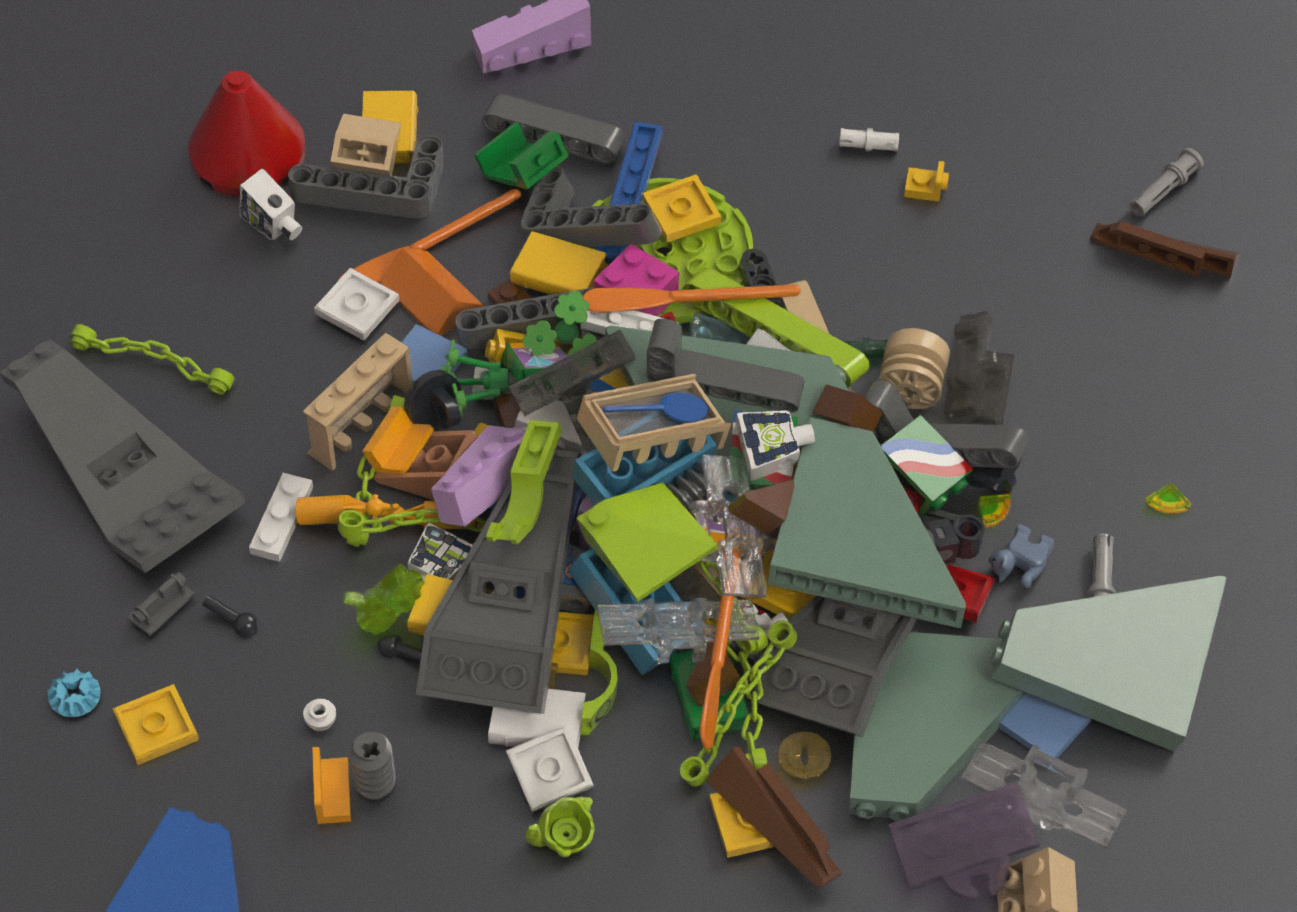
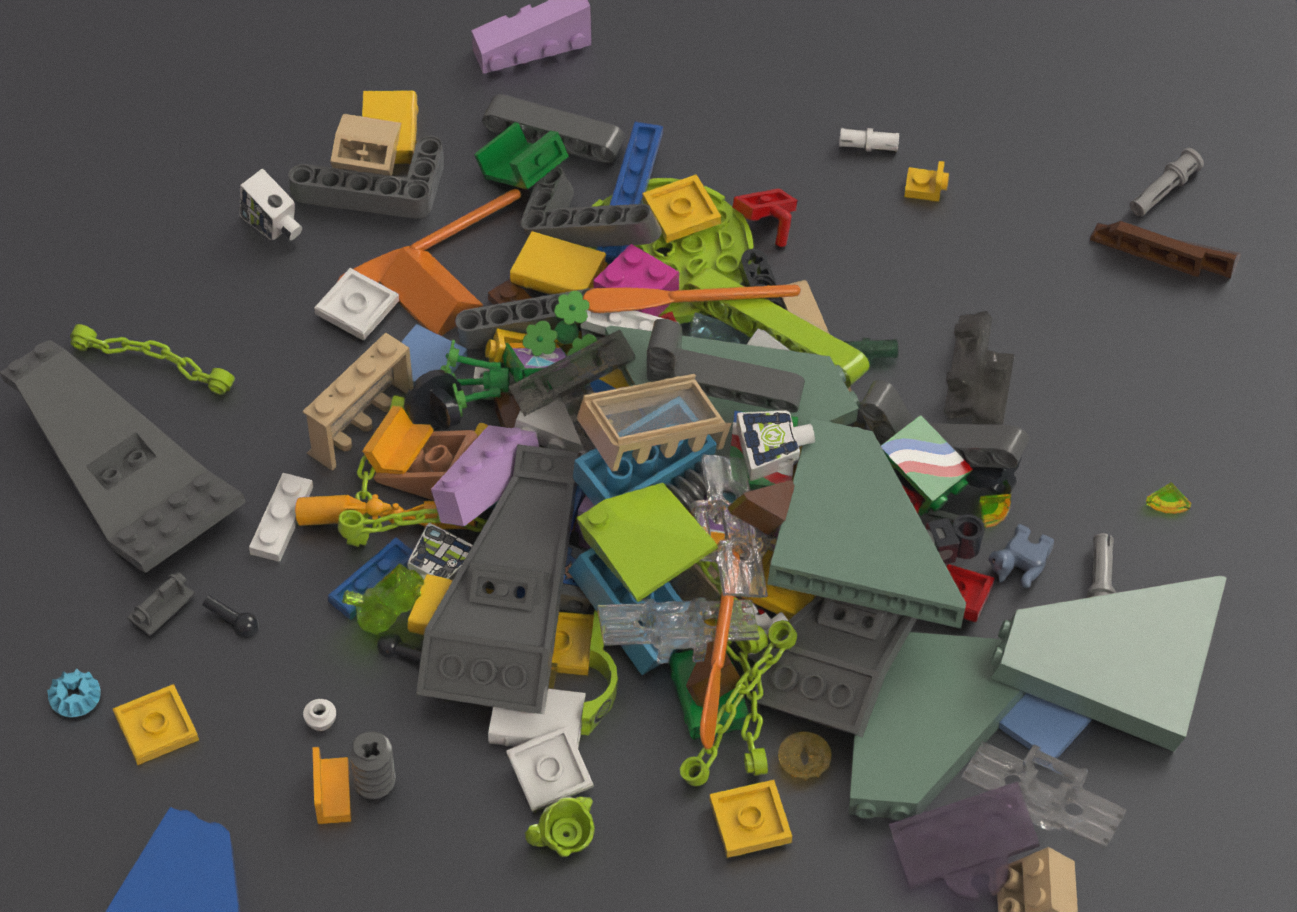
red cone [188,71,306,196] -> none
lime piece [486,420,562,545] -> none
blue piece [603,392,708,423] -> none
reddish brown wedge [707,746,842,888] -> none
reddish brown slope [812,384,882,432] -> none
tan wheel [878,328,950,409] -> none
none -> blue tile [328,537,413,620]
none -> red plate [732,188,798,247]

